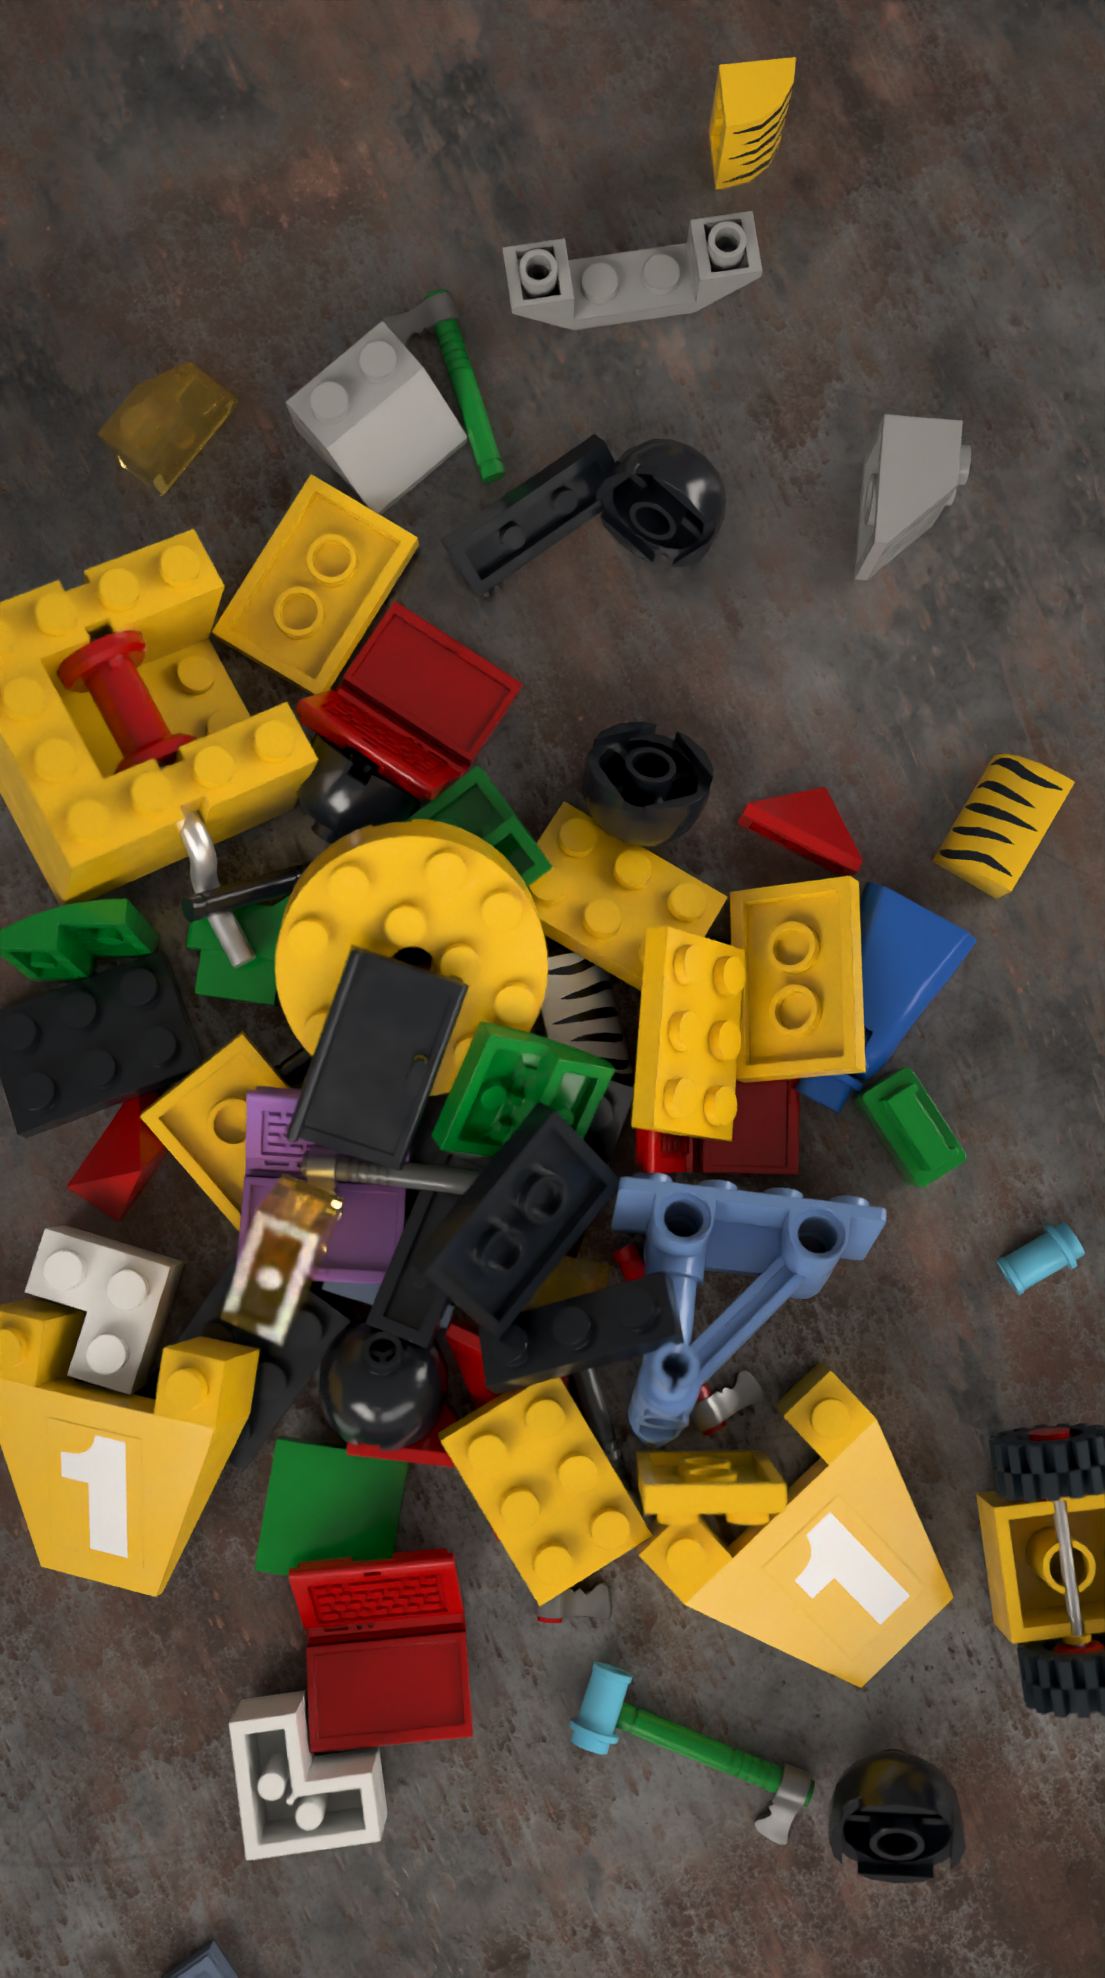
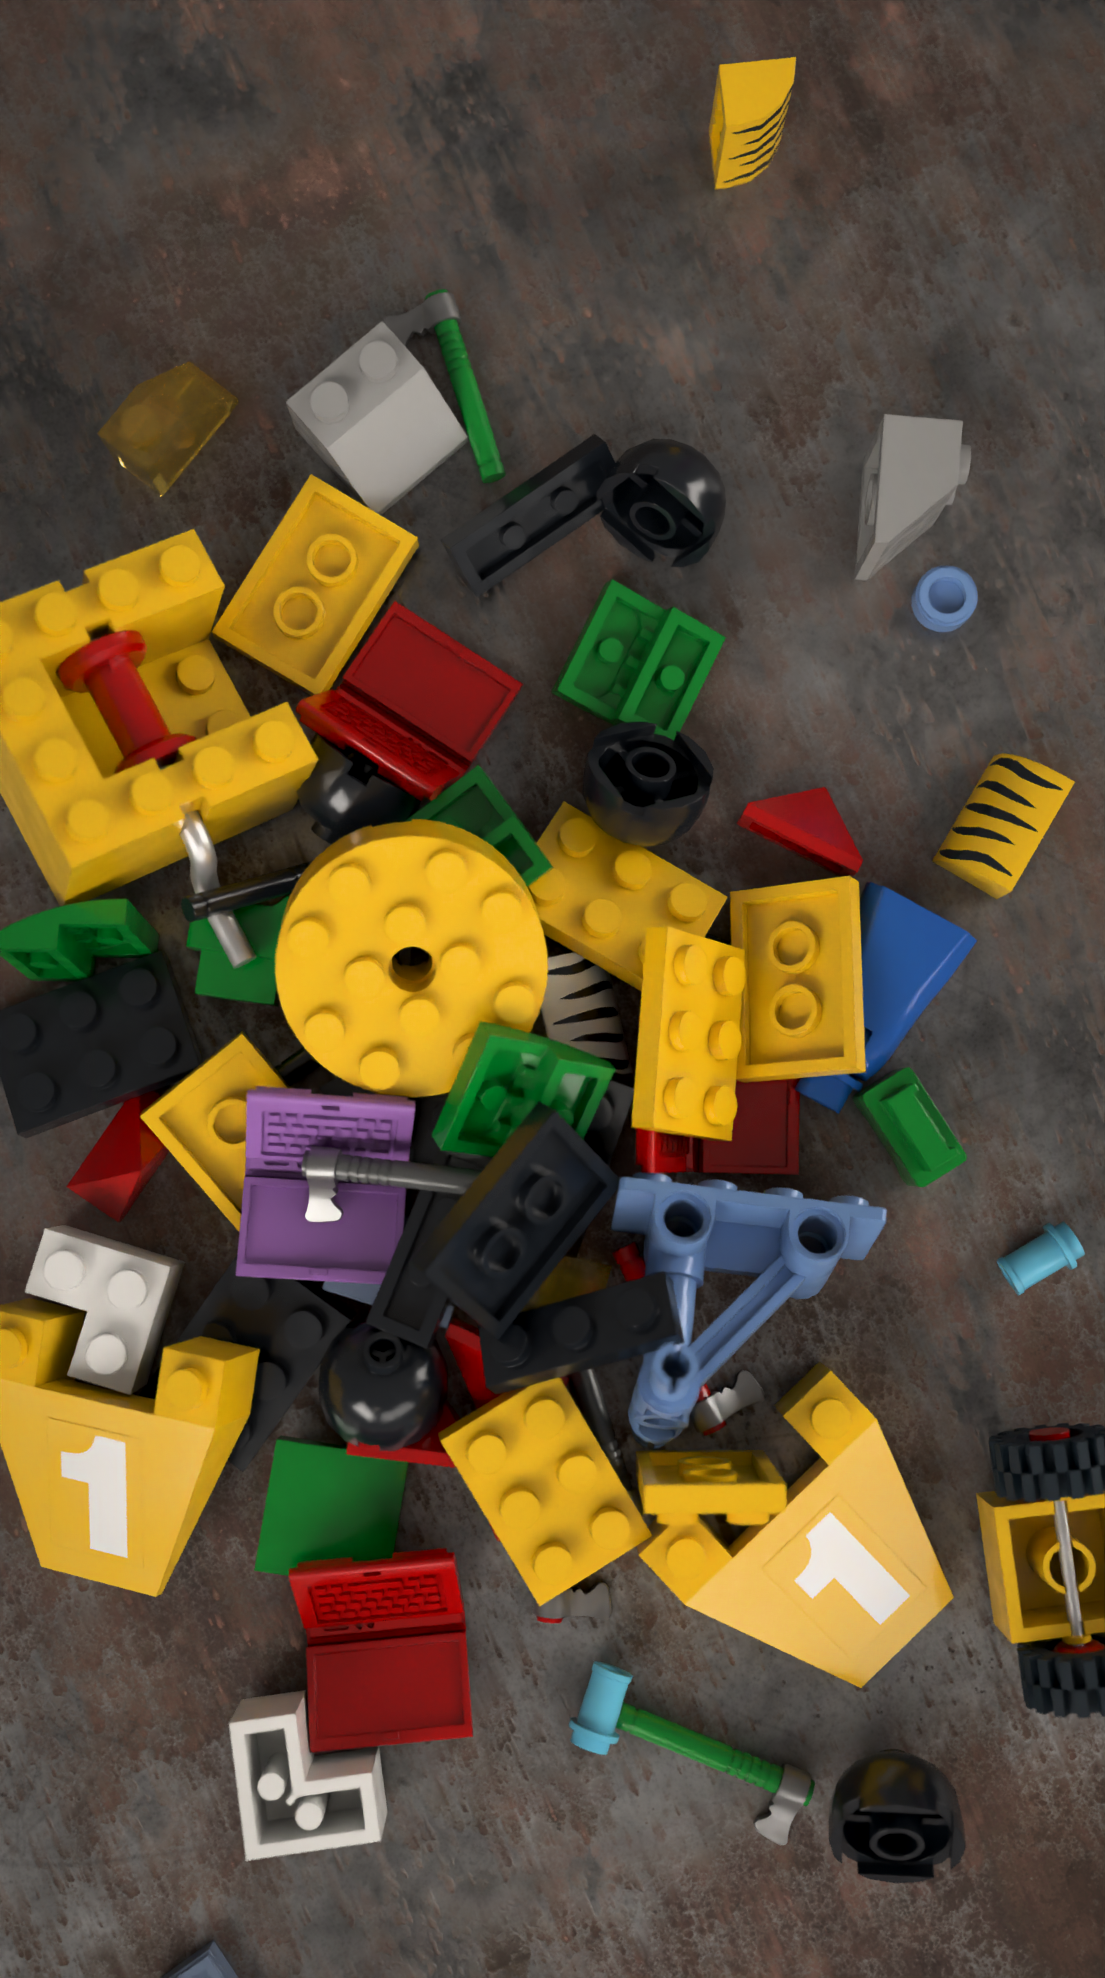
clear yellow slope [220,1174,345,1345] -> none
black door [285,944,469,1170] -> none
light grey slope [502,211,763,330] -> none
none -> green slope [551,579,726,740]
none -> medium blue tile [911,565,978,632]

